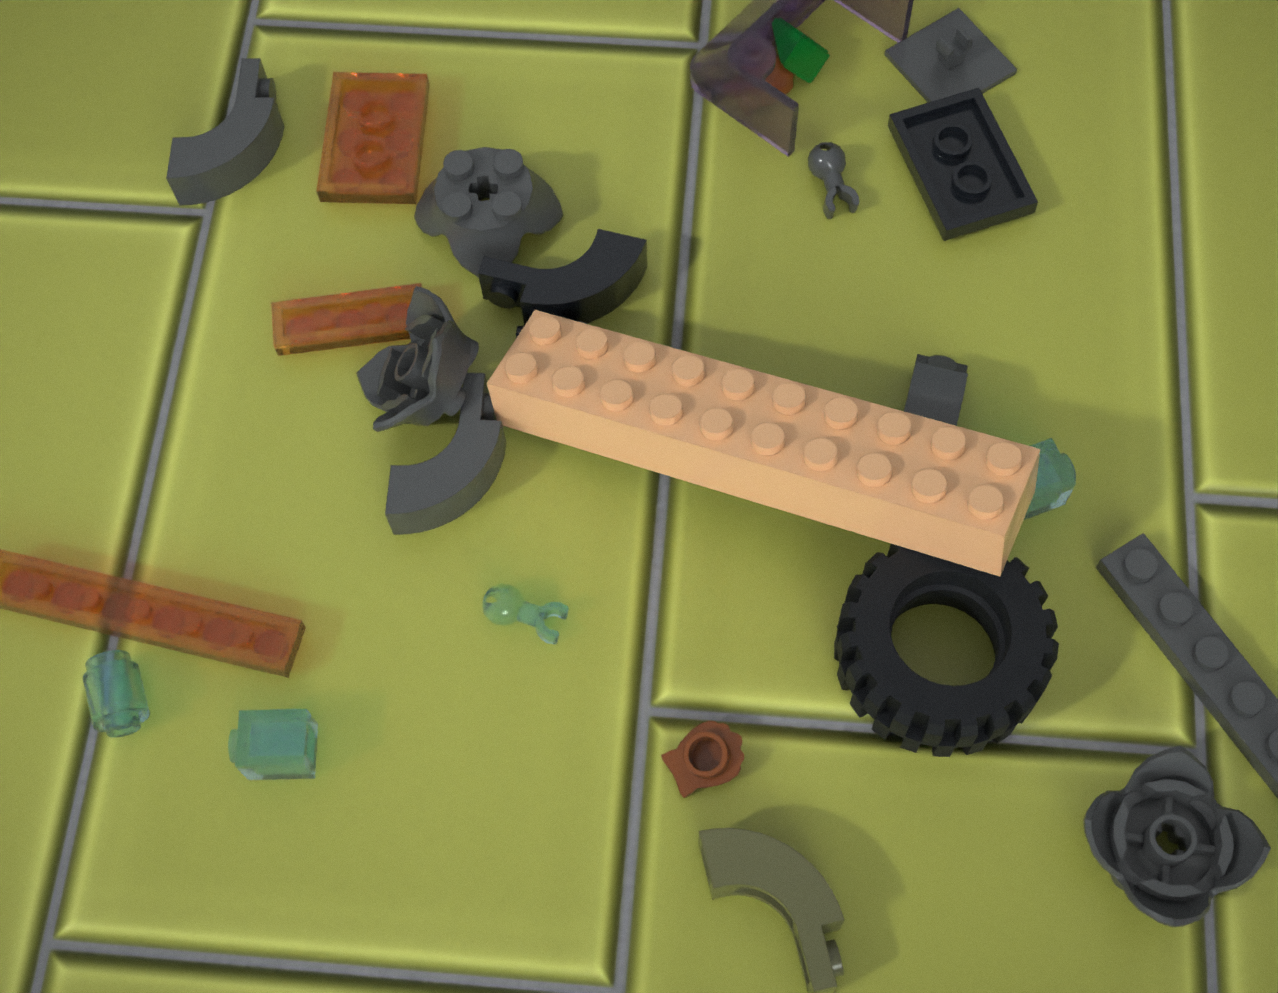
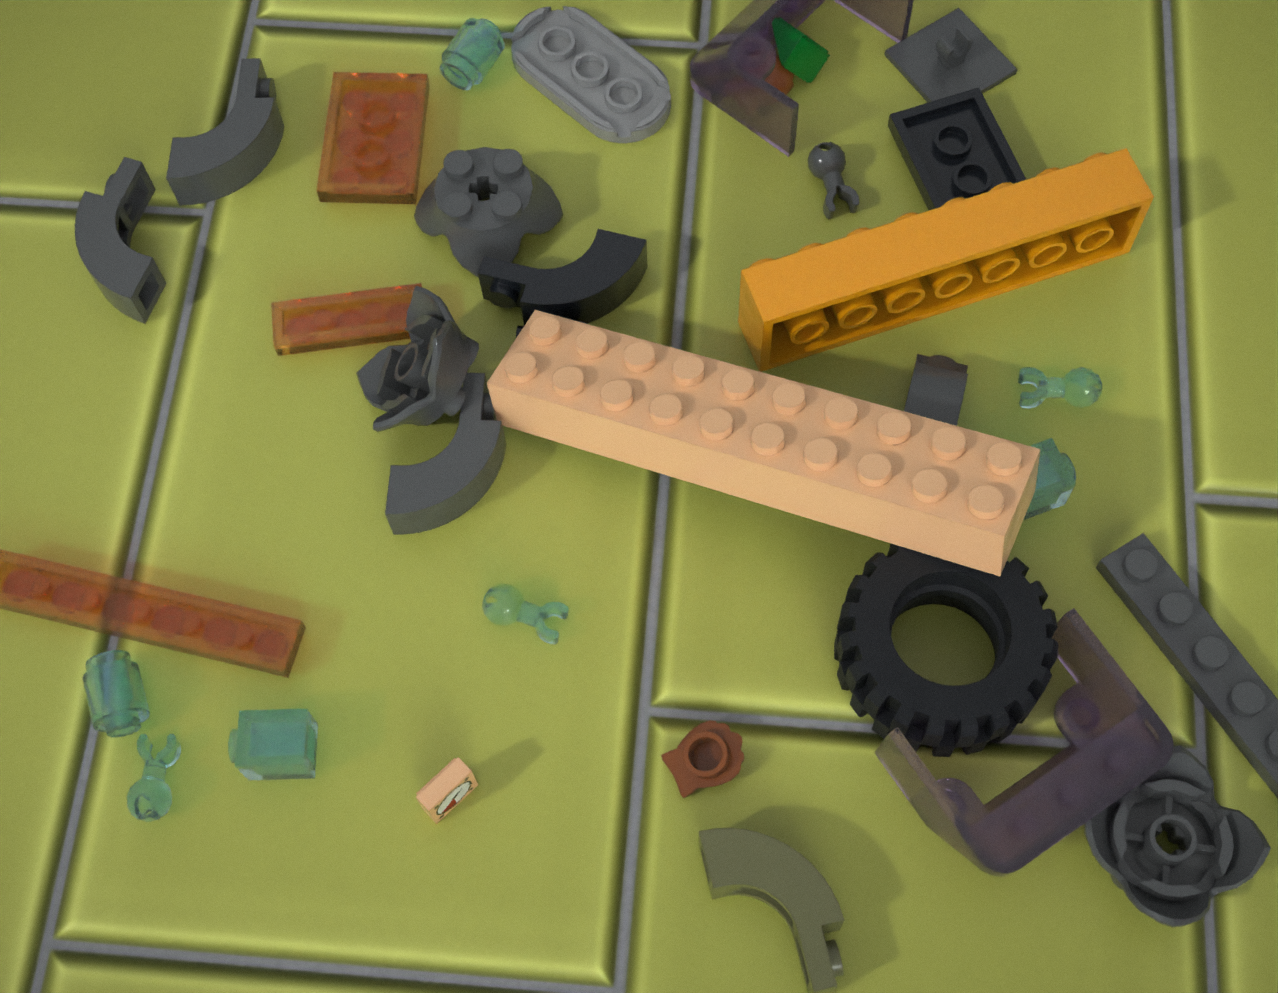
none -> dark grey arch [75,157,167,324]
none -> clear light blue arm [126,734,181,822]
none -> light nougat tile [416,757,478,824]
none -> clear light blue brick [440,18,505,90]
none -> light grey tile [511,6,671,143]
none -> light orange brick [738,148,1154,372]
none -> windscreen [875,608,1173,876]
none -> clear light blue arm [1018,367,1103,409]

